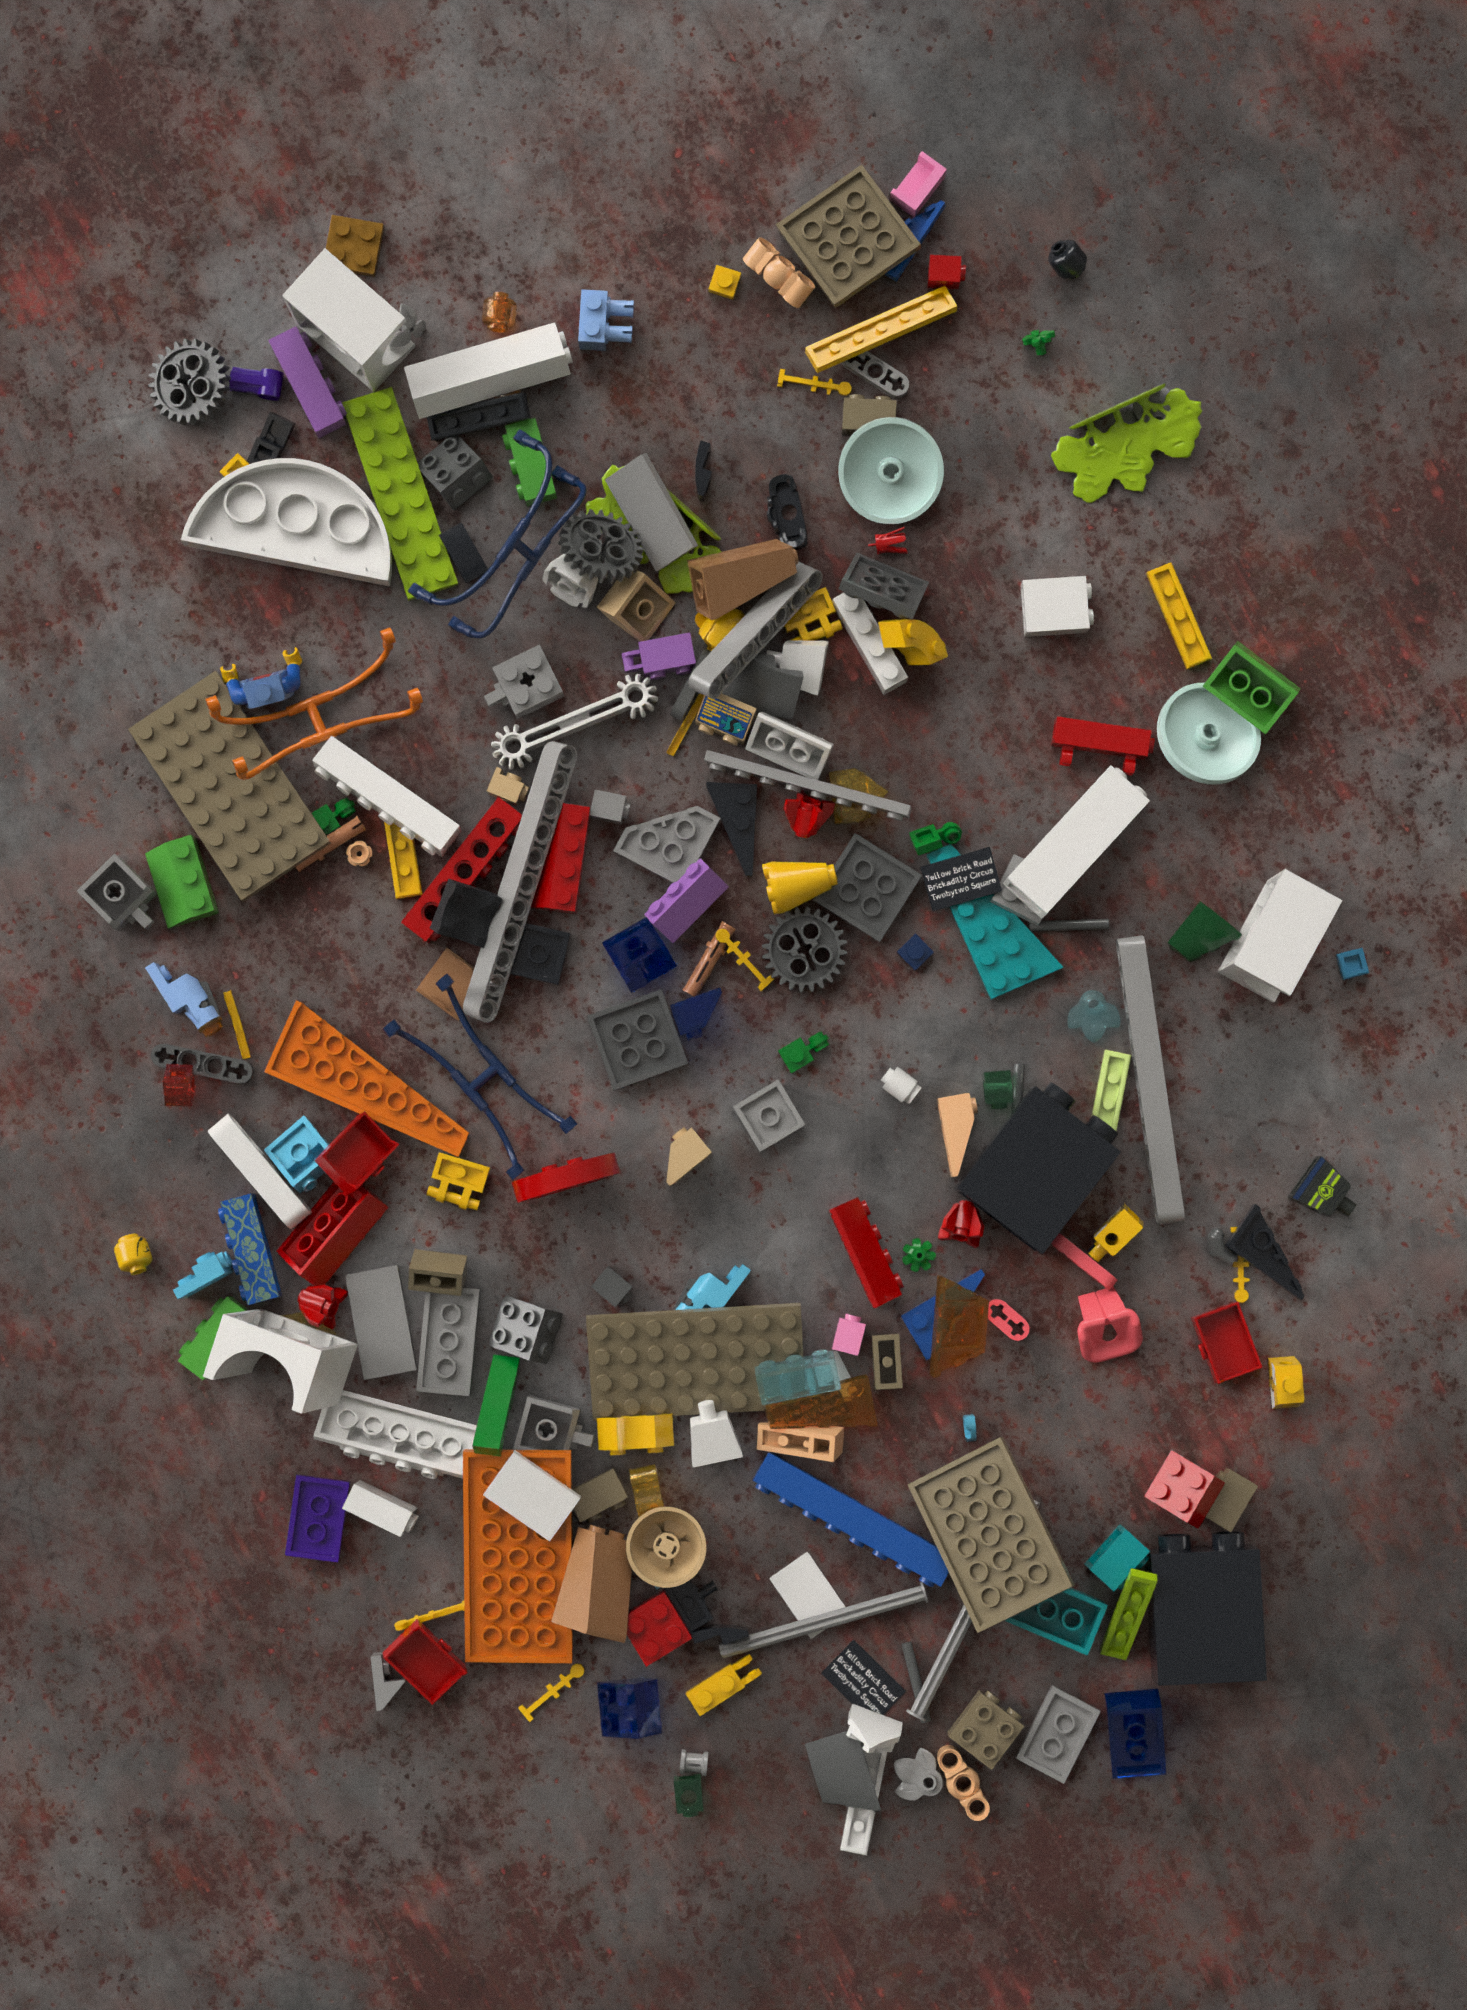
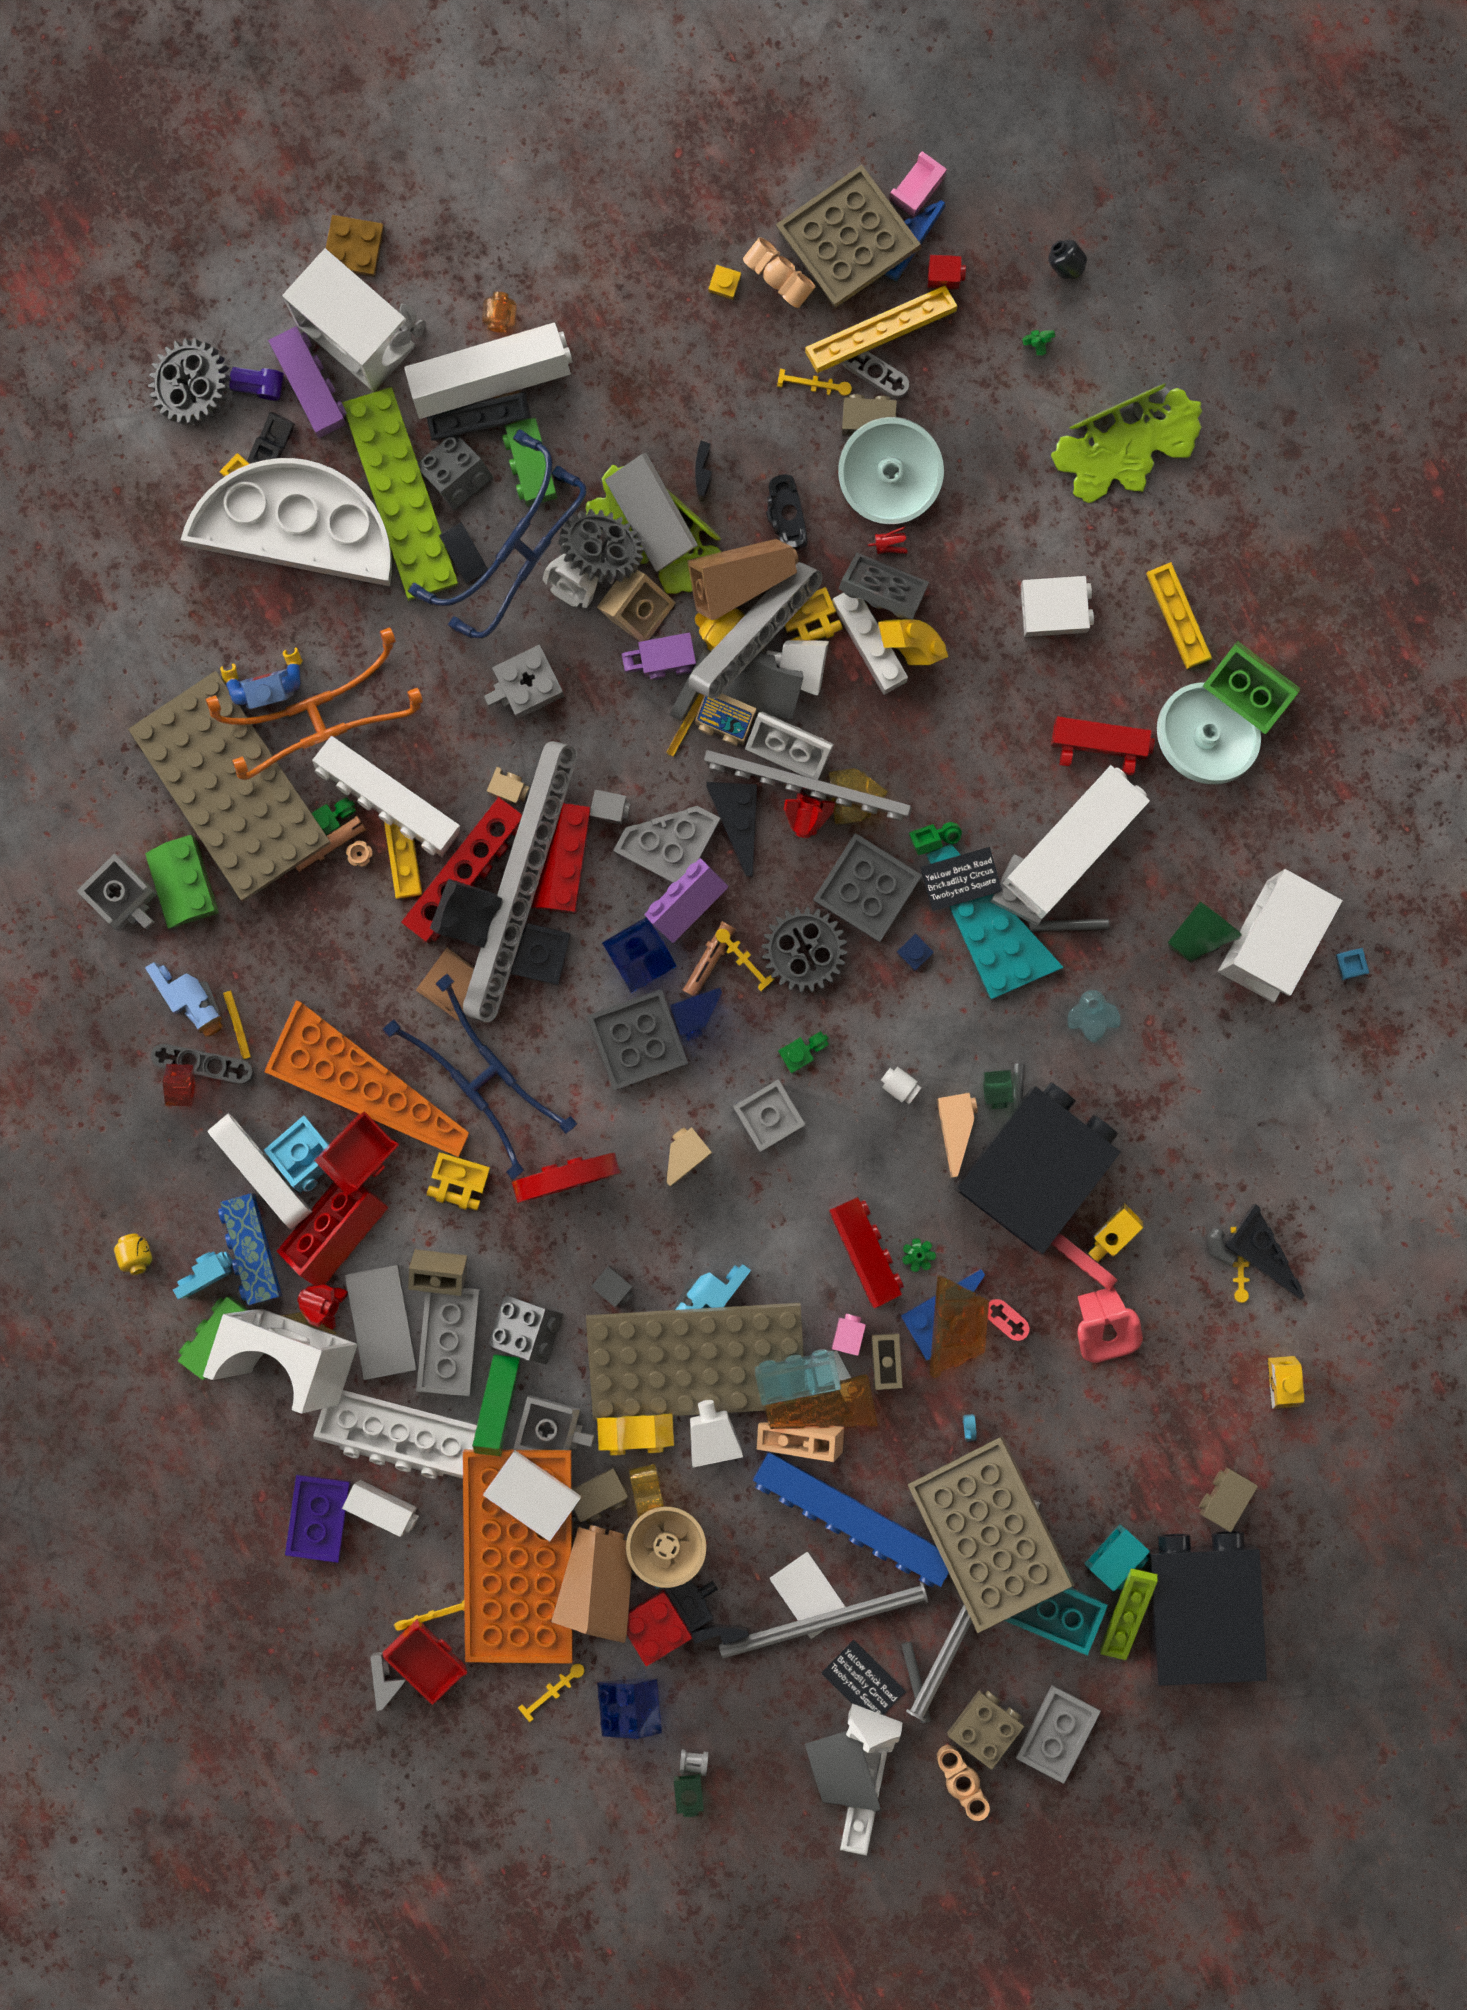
white arm [491,674,658,770] -> none
light blue brick [578,289,634,351] -> none
yellow hinge [685,1654,762,1716] -> none
yellow cone [762,861,838,915] -> none
light grey plate [894,1748,944,1801] -> none
red brick [938,1200,984,1248] -> none
yellowish green tile [1091,1050,1131,1131] -> none
clear blue slope [1104,1688,1166,1779] -> none
light grey beam [1116,935,1185,1225] -> none
brick [1144,1450,1225,1529] -> none
red container [1191,1301,1262,1384] -> none
pearl dark grey torso [1288,1156,1357,1217] -> none

